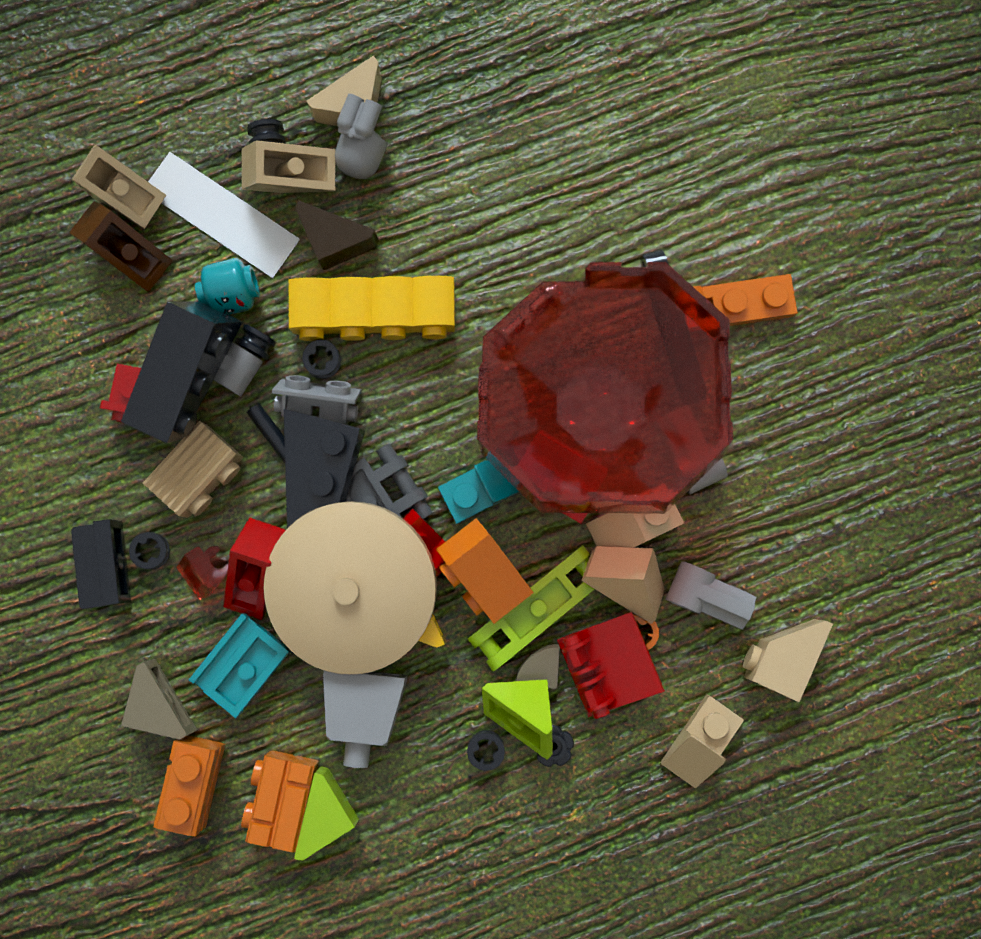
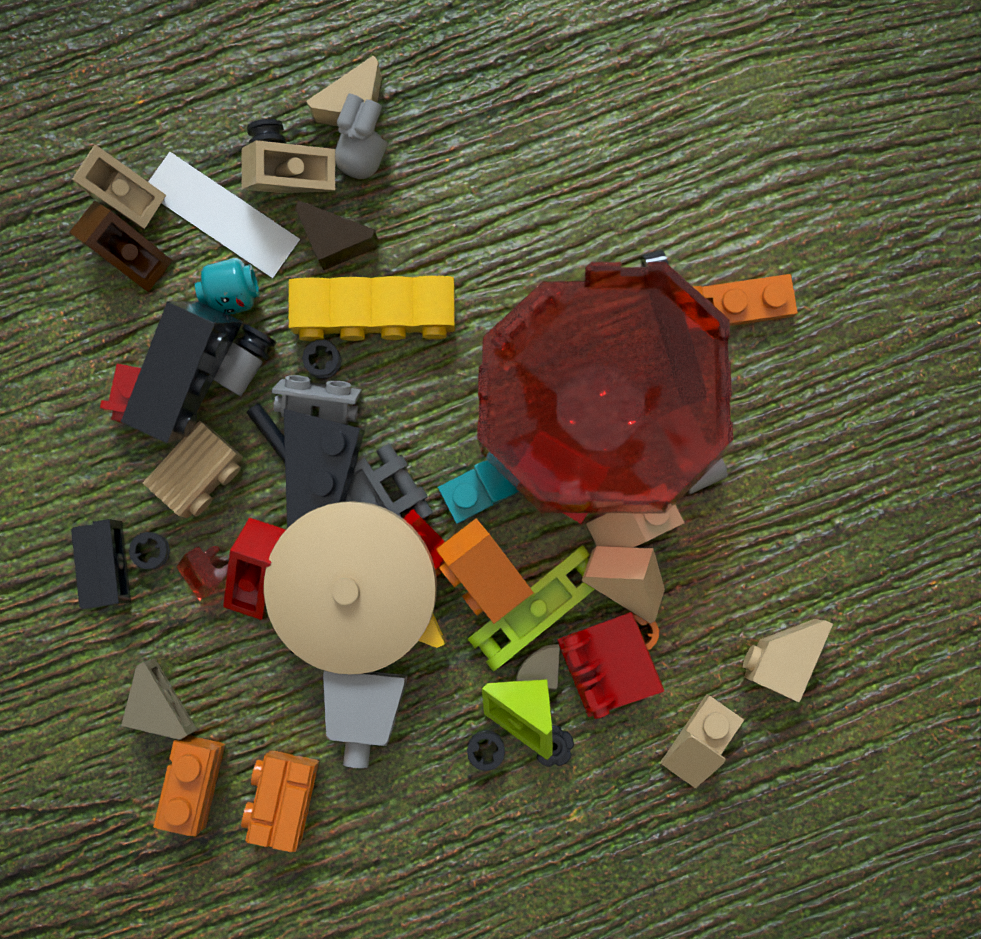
teal plate [189,613,290,718] -> none
lime slope [294,766,359,861] -> none
light grey piece [665,561,756,630] -> none

